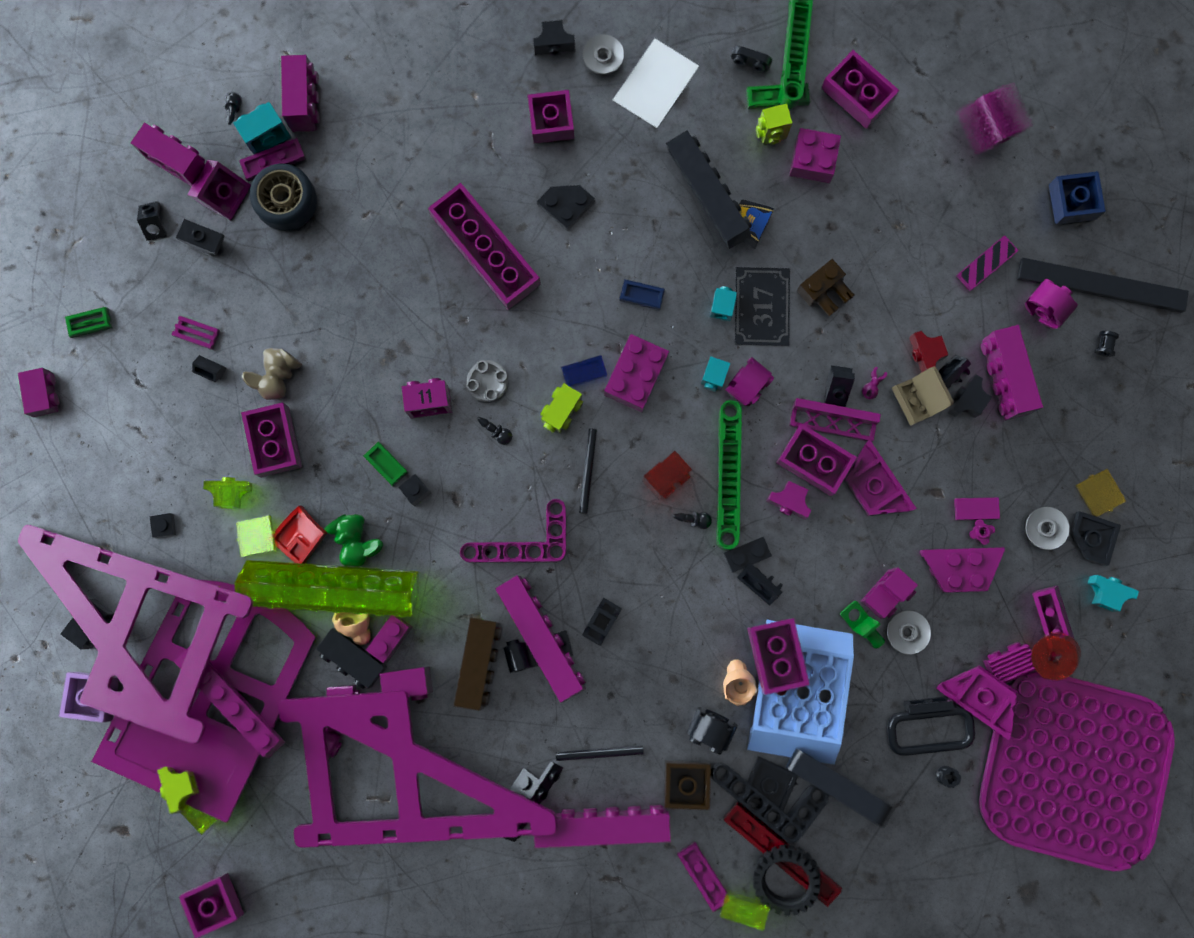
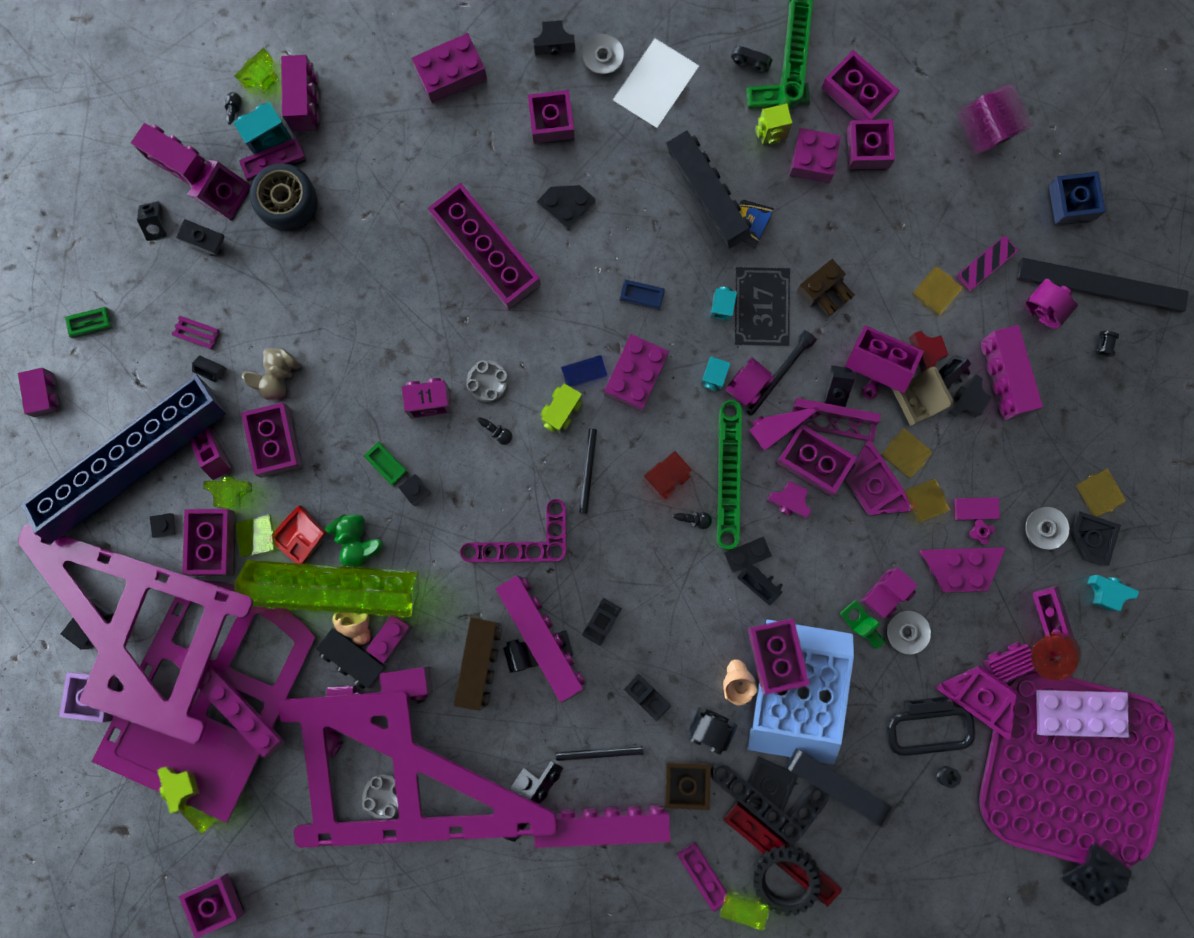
none -> dark blue brick [21,374,226,544]
none -> magenta brick [182,509,235,576]
none -> magenta slope [190,426,231,480]
none -> clear neon green brick [234,48,278,93]
none -> light grey dish [362,774,399,819]
none -> magenta brick [411,33,487,103]
none -> black slope [624,674,671,722]
none -> black piece [747,330,817,415]
none -> magenta slope [749,407,819,451]
none -> magenta brick [845,325,924,393]
none -> magenta brick [847,119,895,169]
none -> clear yellow piece [881,428,932,479]
none -> clear yellow piece [904,478,950,523]
none -> clear yellow piece [912,266,963,315]
none -> lavender plate [1036,690,1129,737]
none -> black bracket [1063,843,1132,906]

